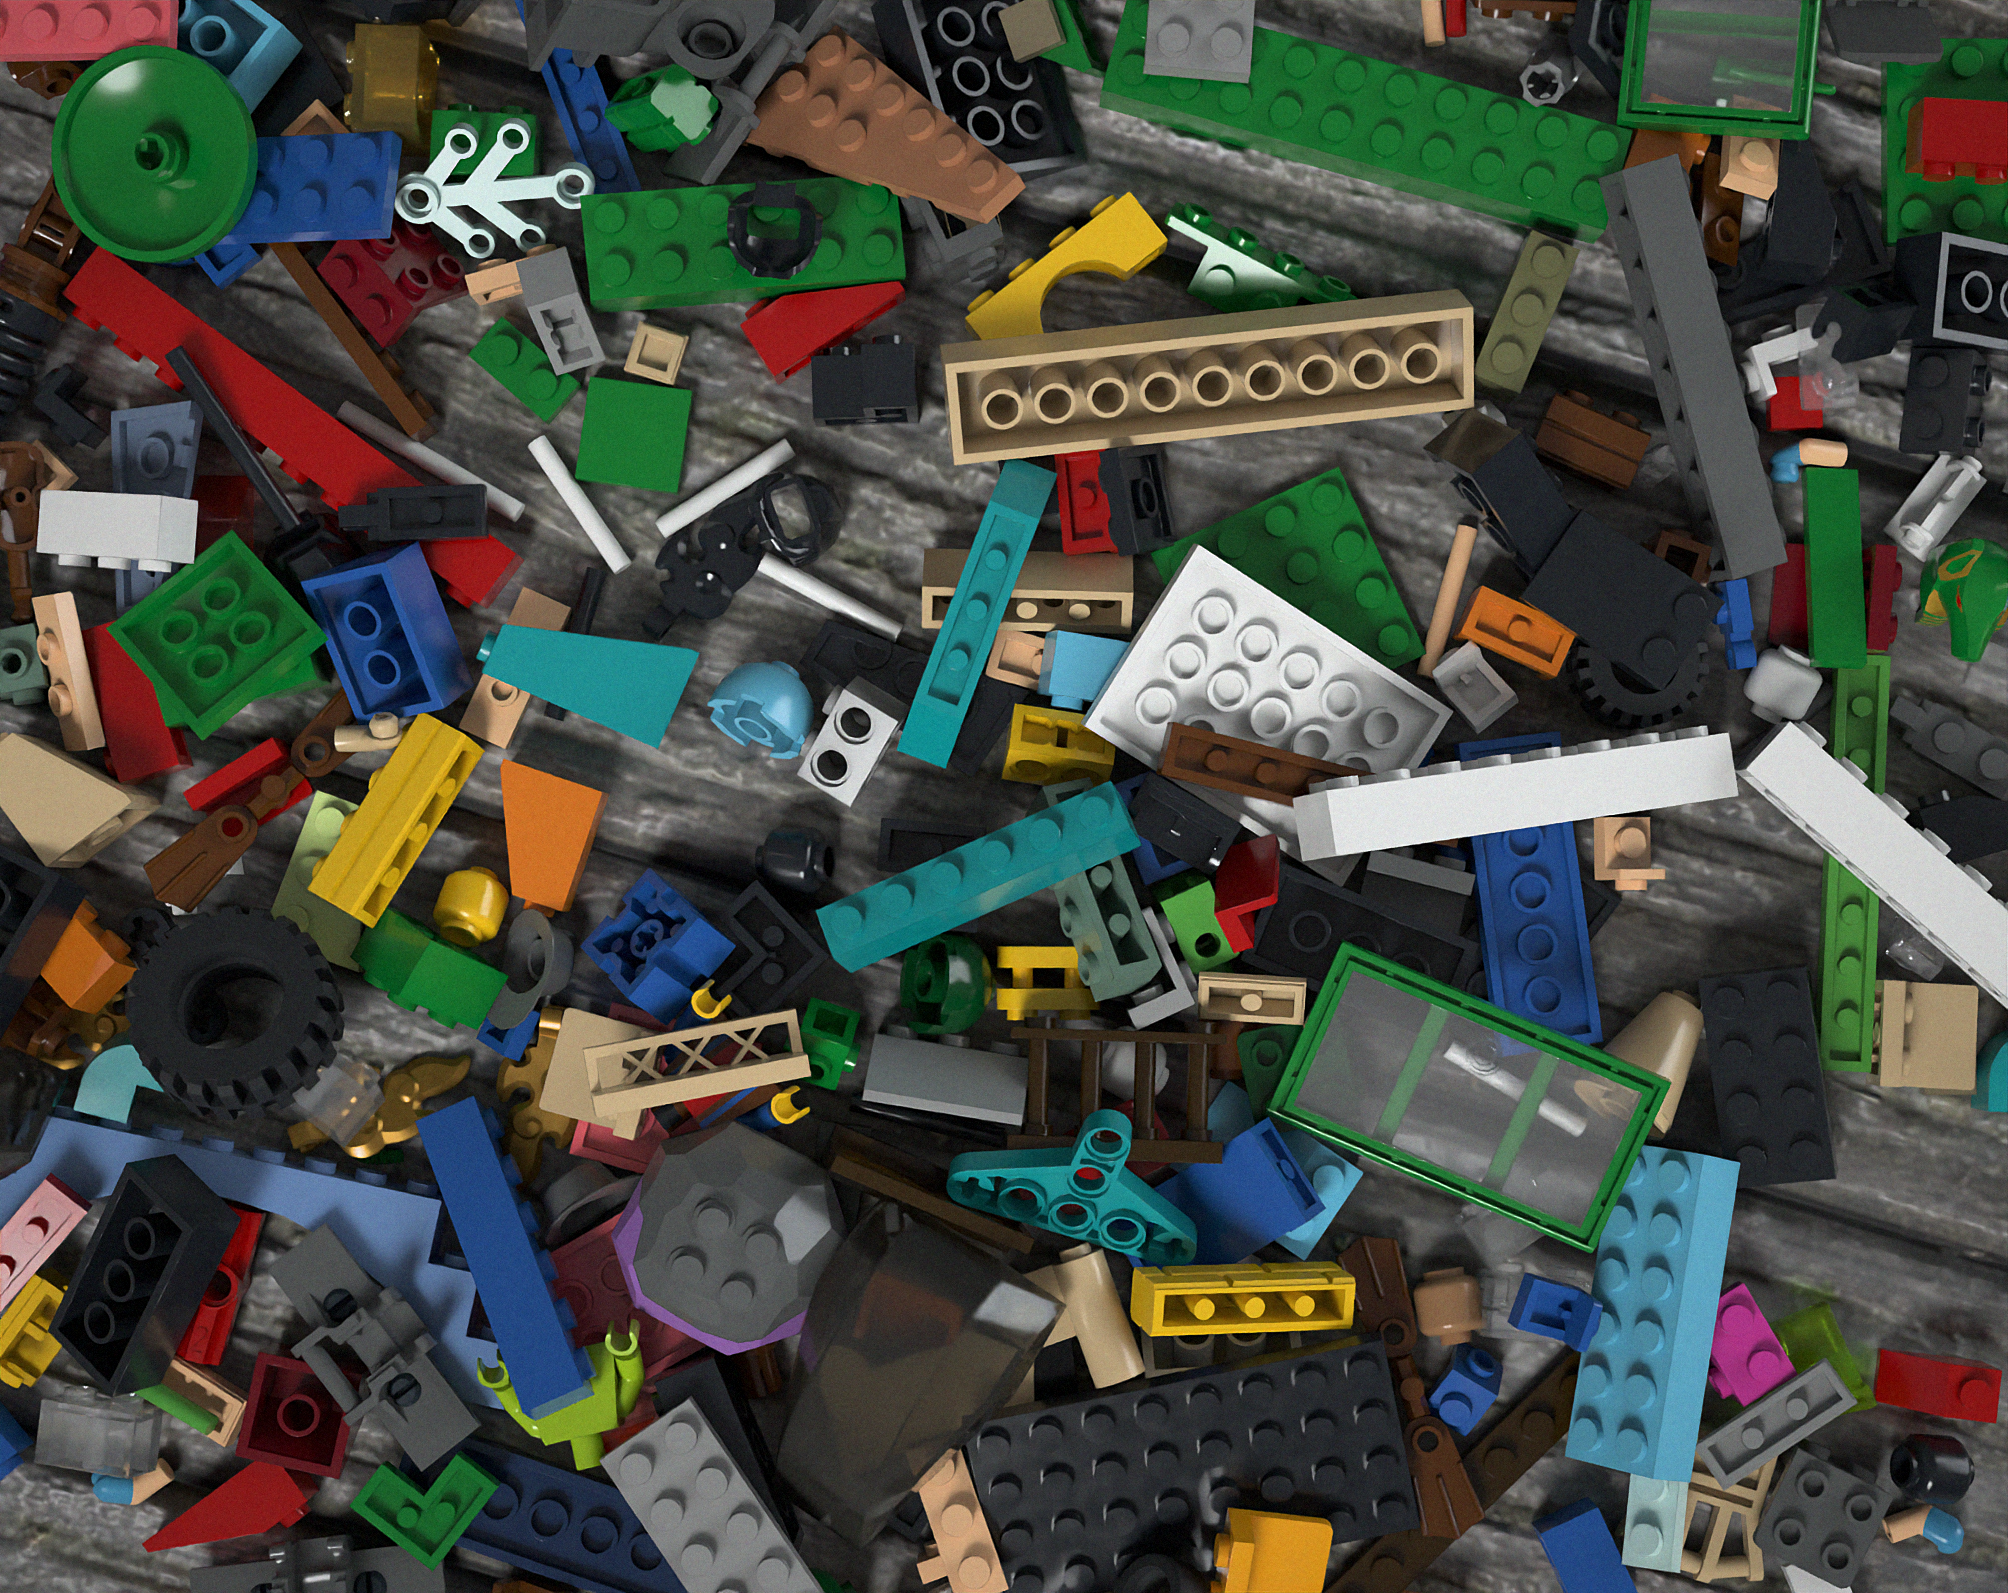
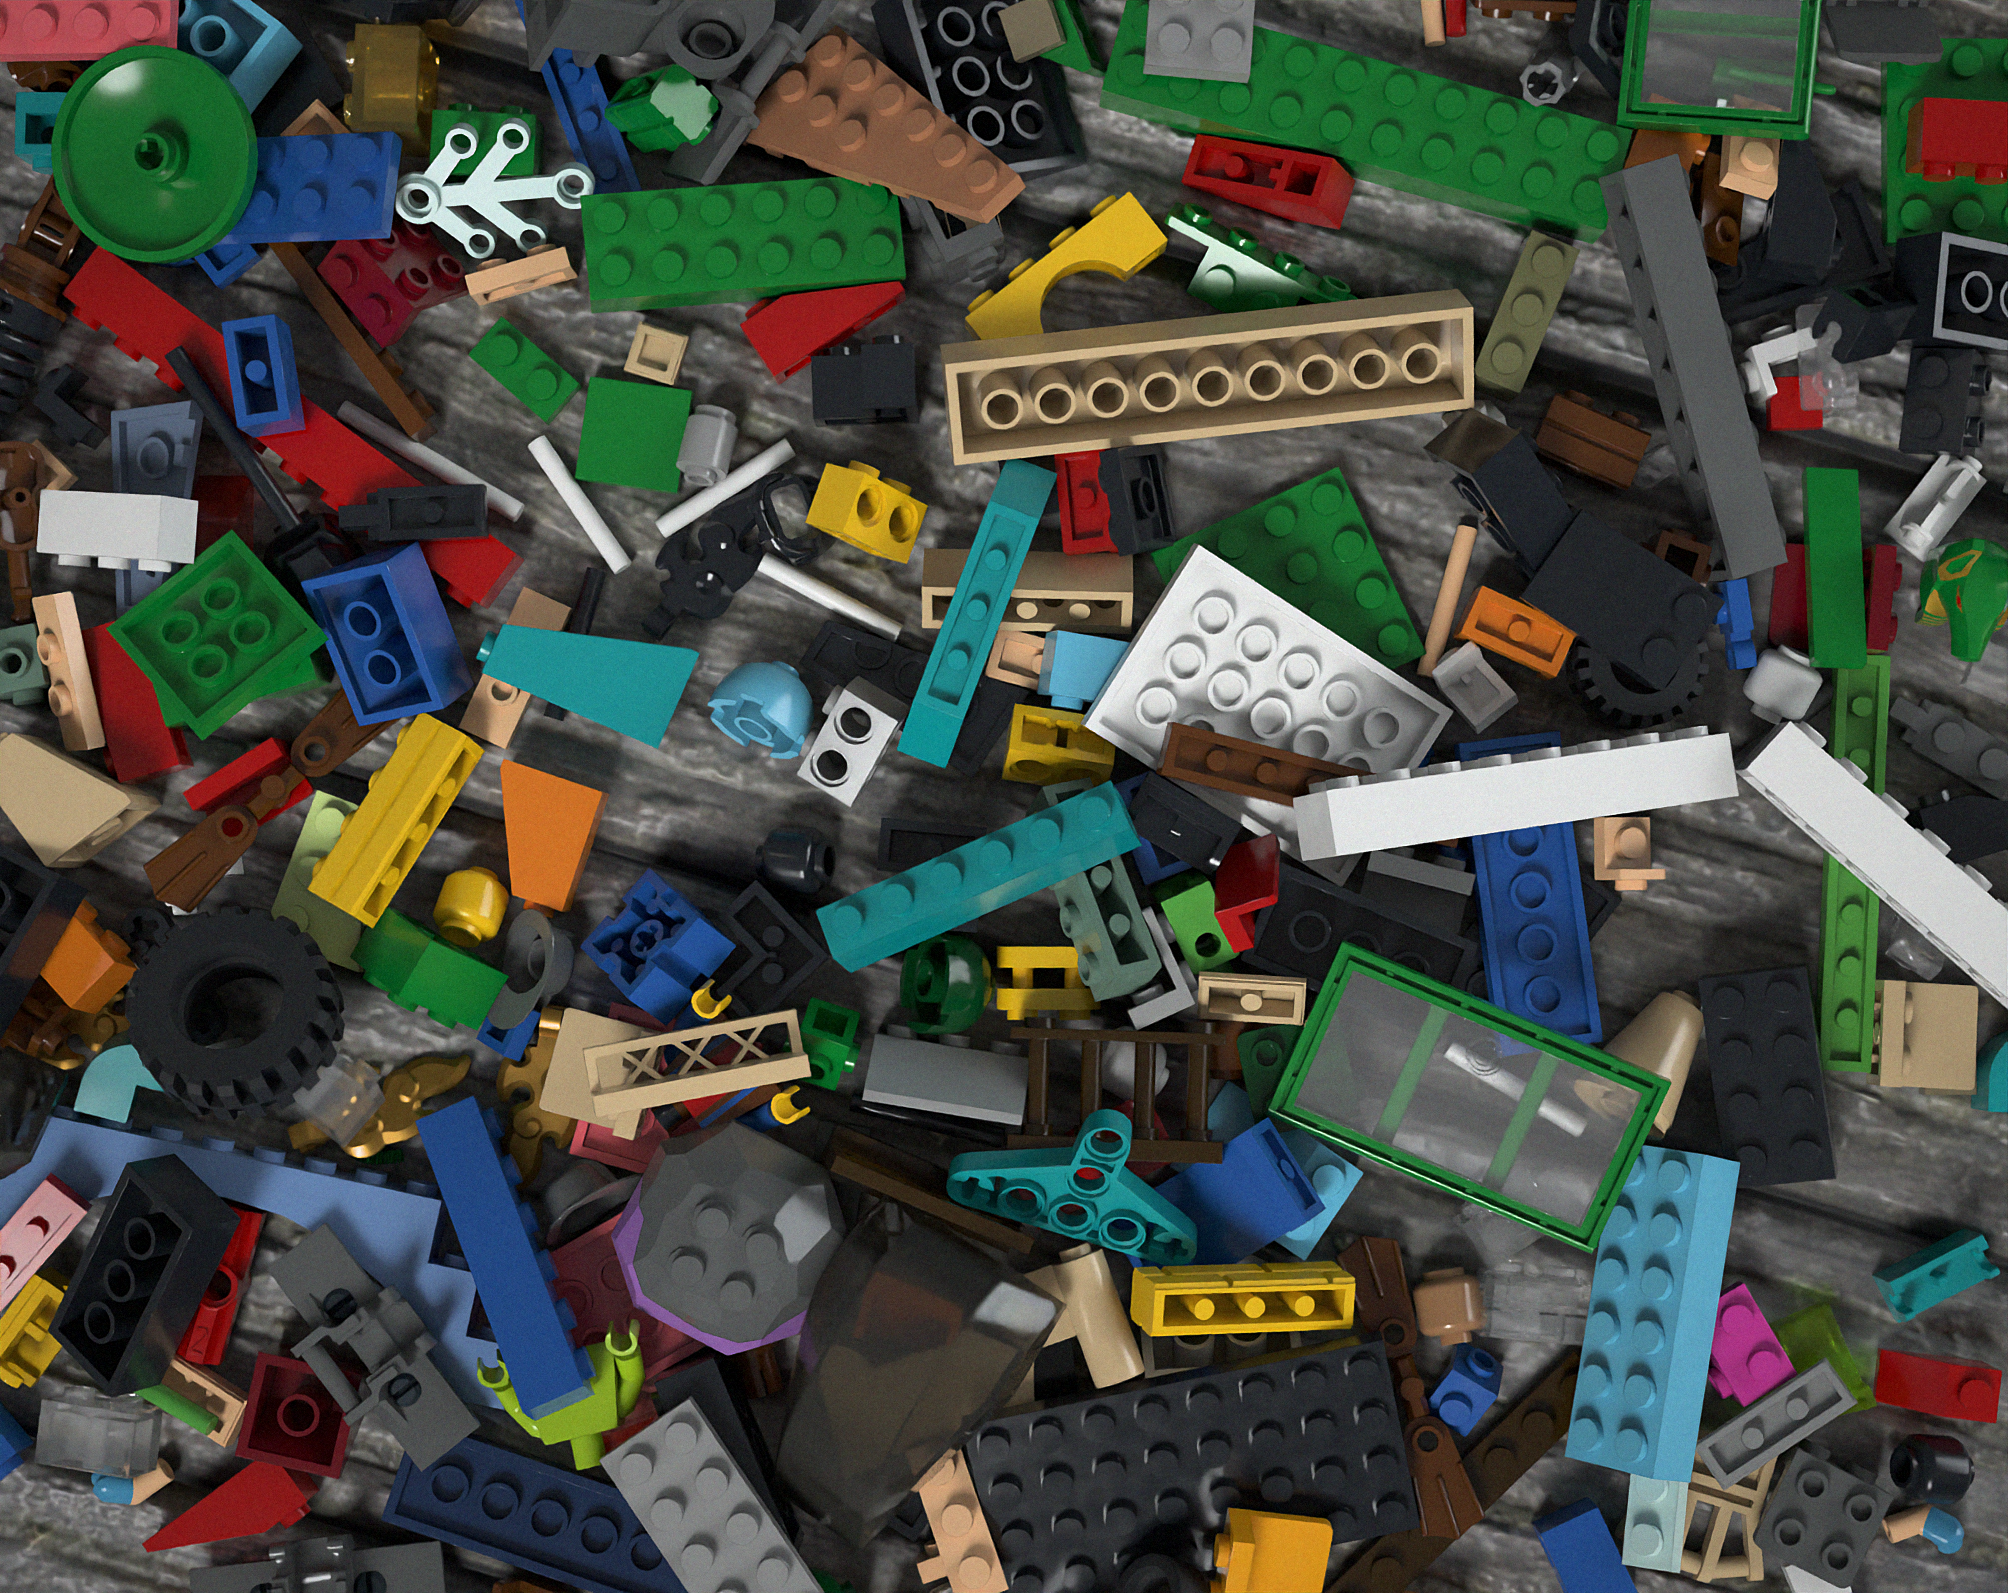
tan arm [334,712,402,752] -> none
green plate [349,1450,502,1572] -> none
light grey brick [516,247,606,375] -> none
black helmet [727,180,823,280] -> none
blue bracket [1507,1272,1603,1353] -> none
arm [1768,438,1848,484] -> none
none -> teal brick [14,92,68,175]
none -> blue brick [221,314,306,438]
none -> light grey brick [676,405,738,486]
none -> yellow brick [805,460,928,564]
none -> red slope [1181,134,1356,230]
none -> teal hinge [1872,1228,2000,1323]

